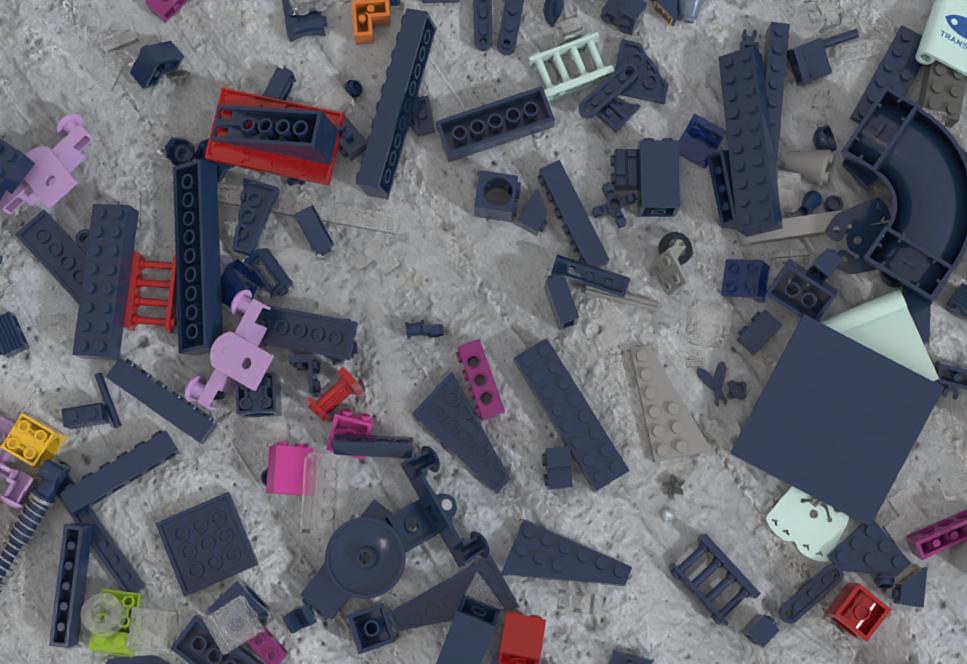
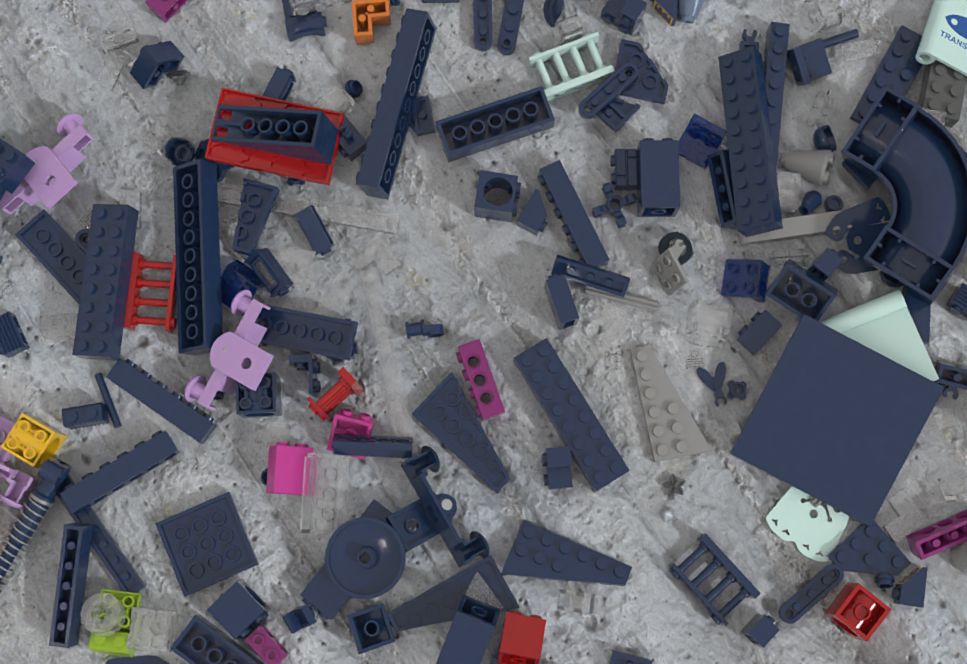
clear piece [203,595,265,655] -> none

